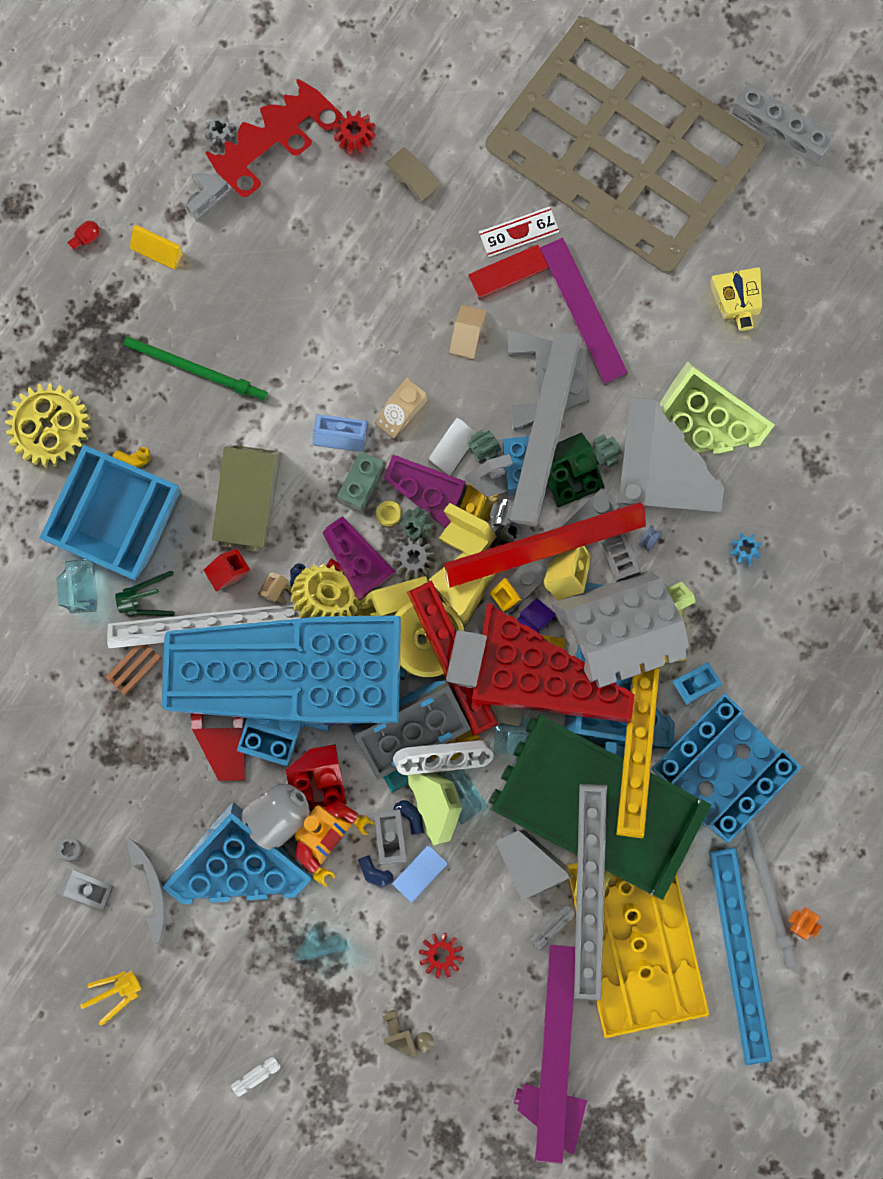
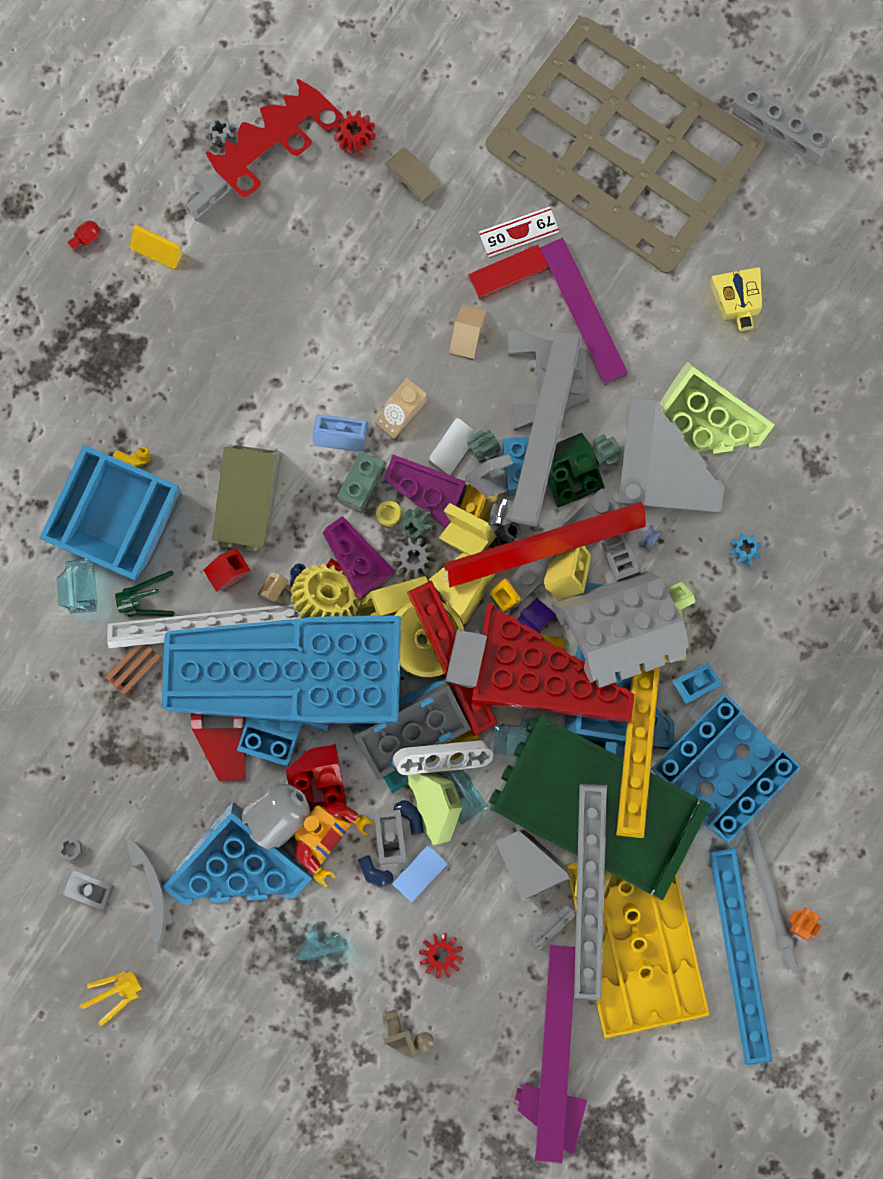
light yellow gear [5,383,90,467] -> none
green bar [124,336,268,402] -> none
white axle [231,1057,281,1096] -> none

